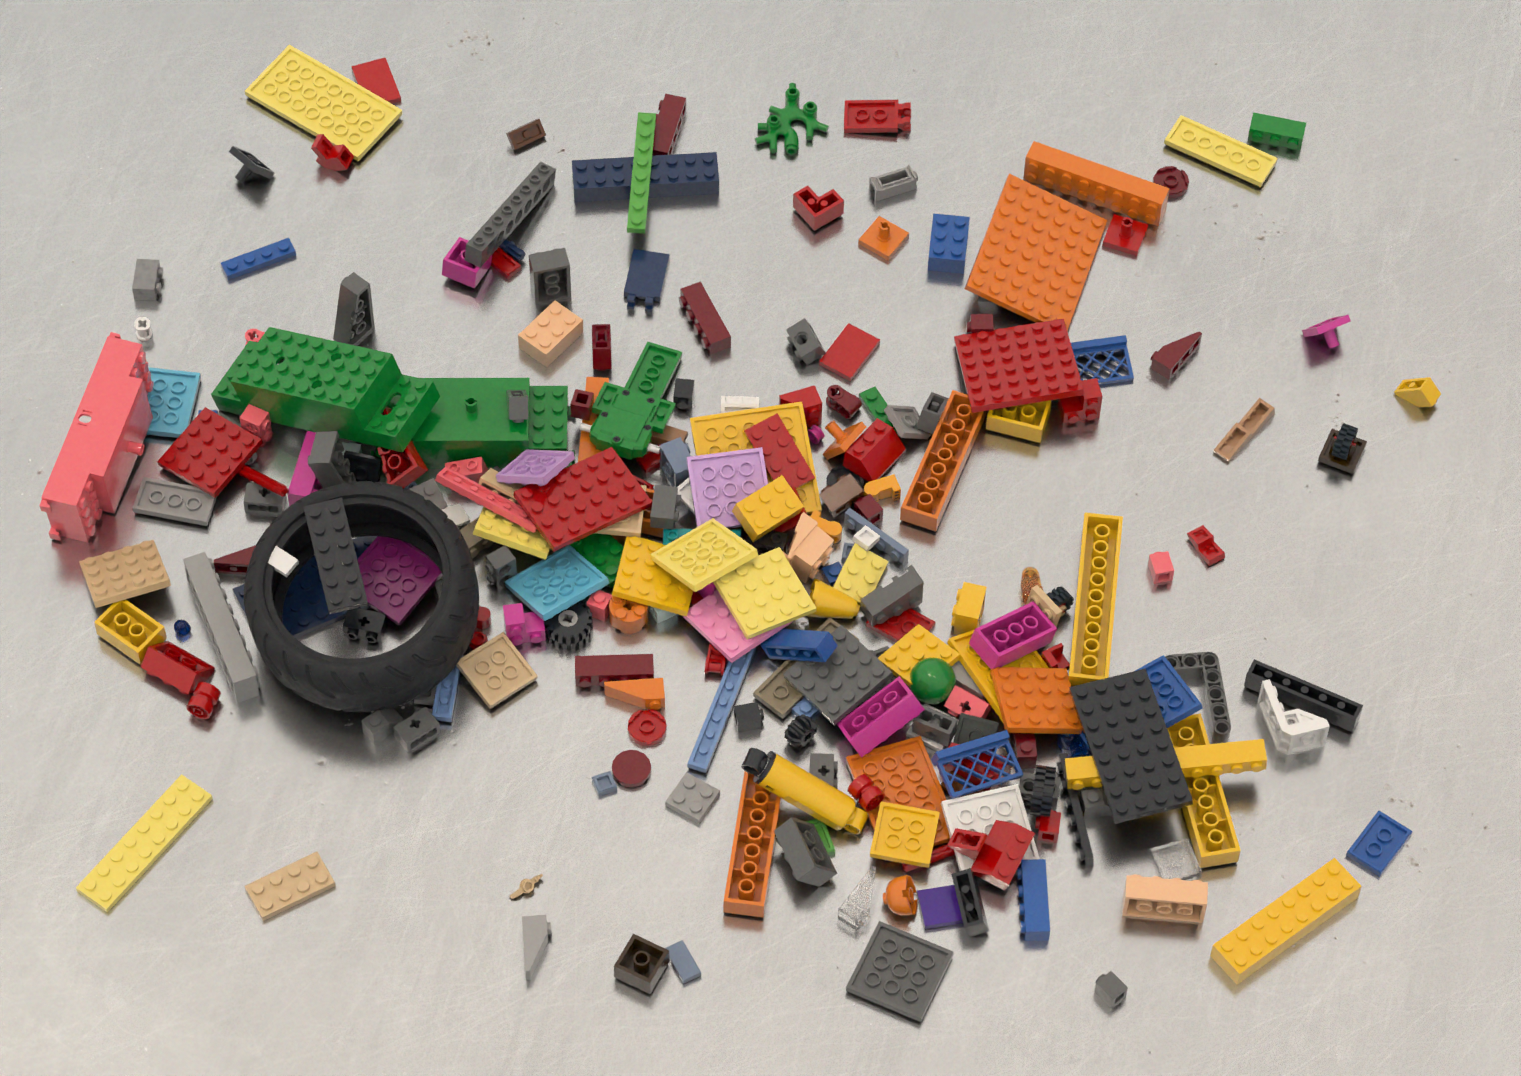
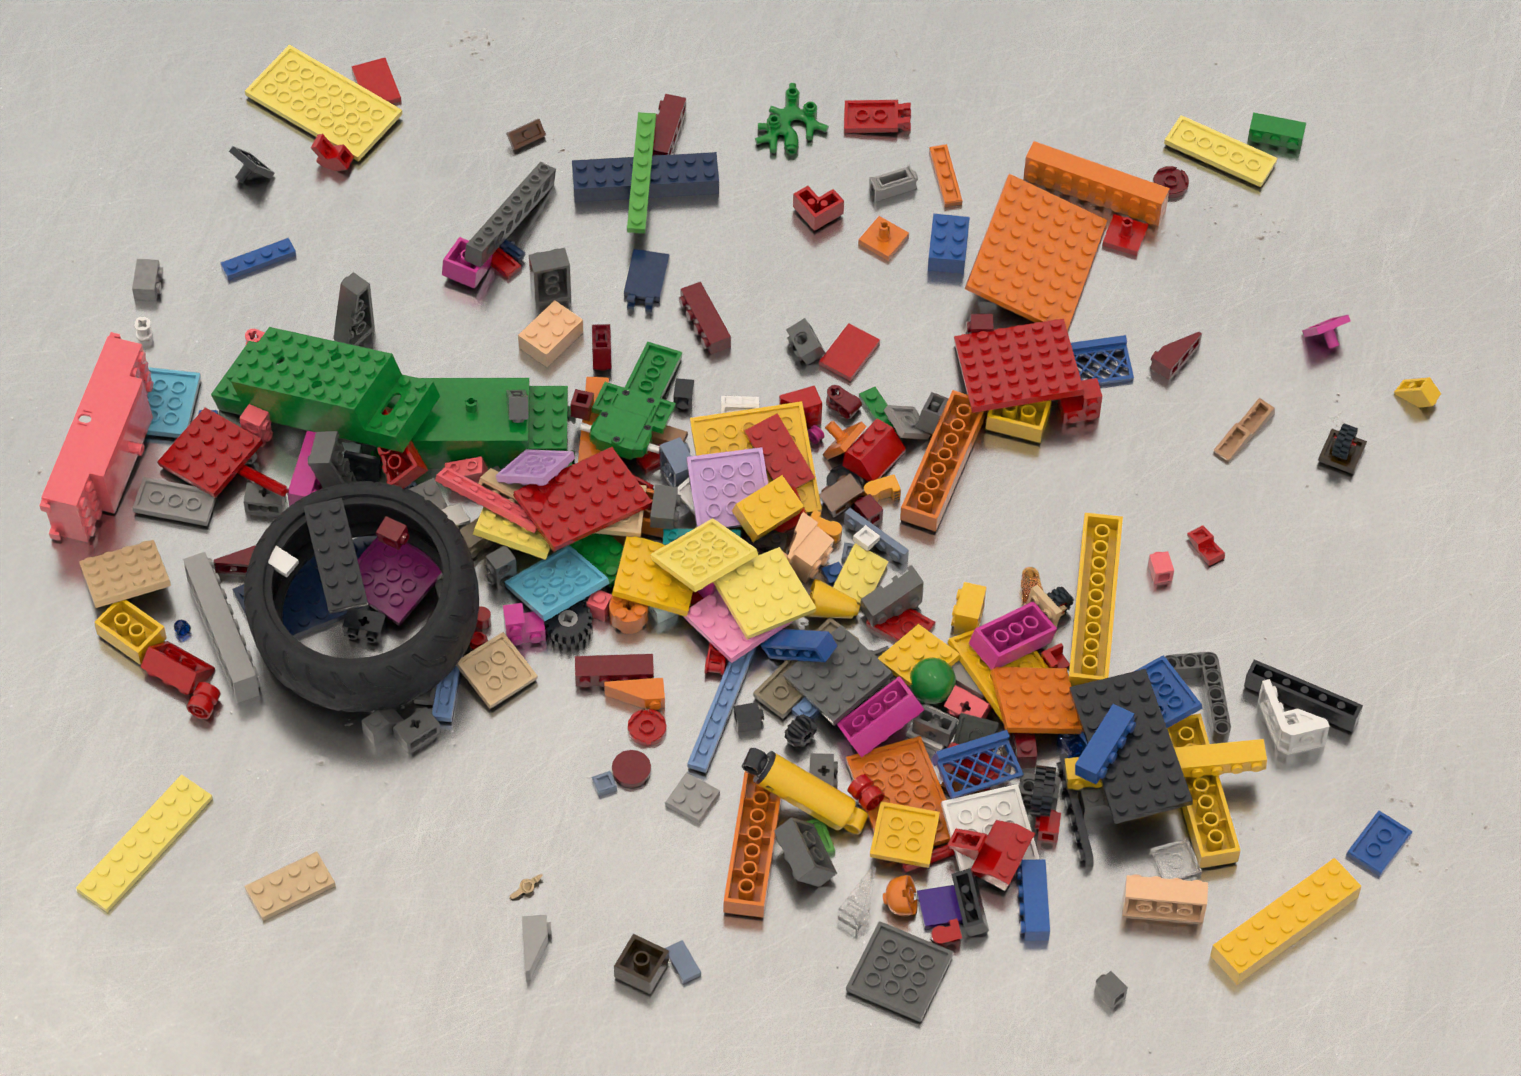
none -> dark red brick [376,517,409,550]
none -> orange tile [929,144,963,207]
none -> red leg [930,918,962,944]
none -> blue brick [1075,704,1136,784]

